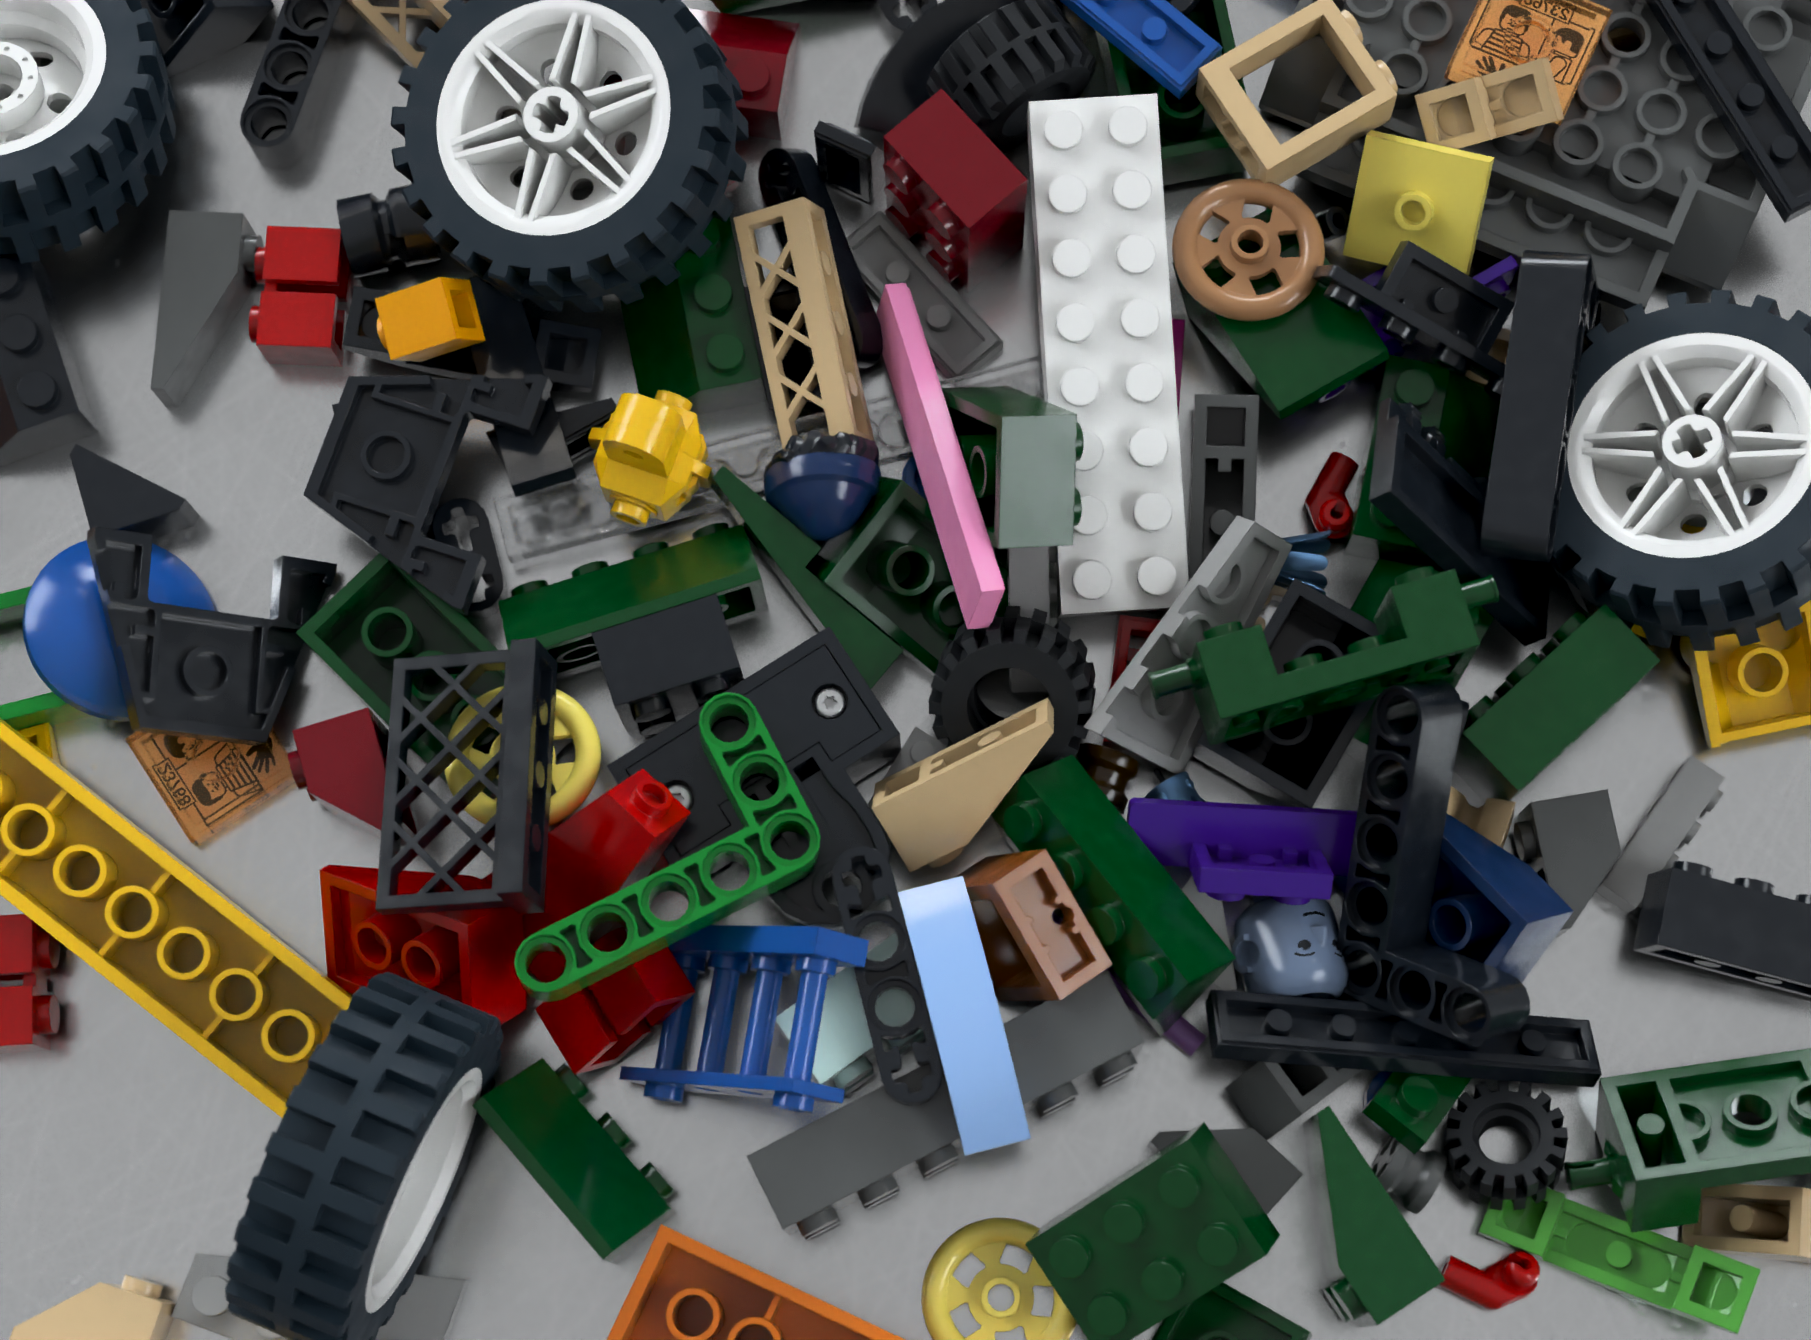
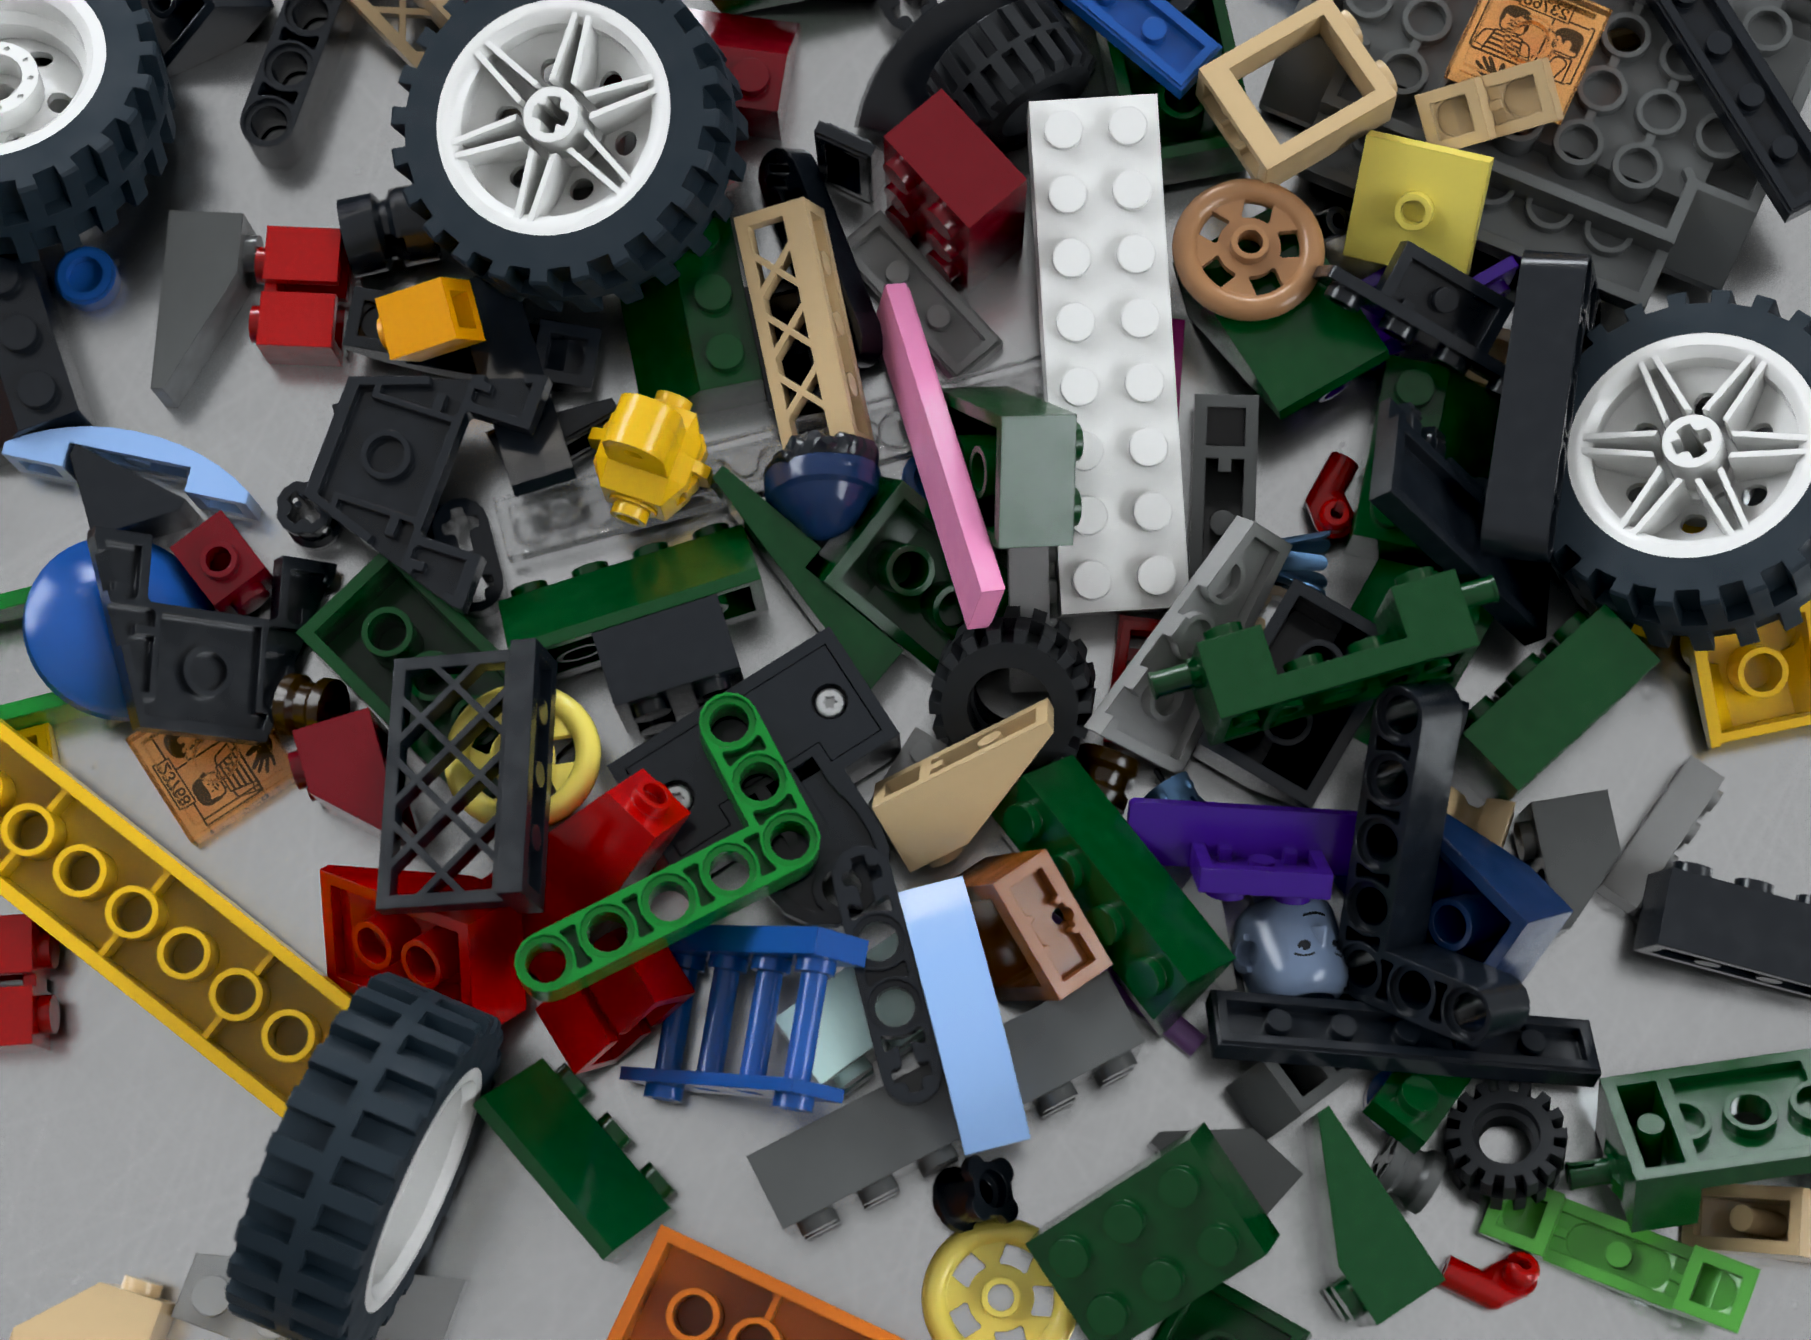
none -> light blue slope [1,426,262,521]
none -> blue tile [54,246,121,312]
none -> dark red brick [169,510,273,615]
none -> dark brown wheel [272,673,350,737]
none -> black bush [276,481,343,551]
none -> black brick [933,1155,1019,1233]

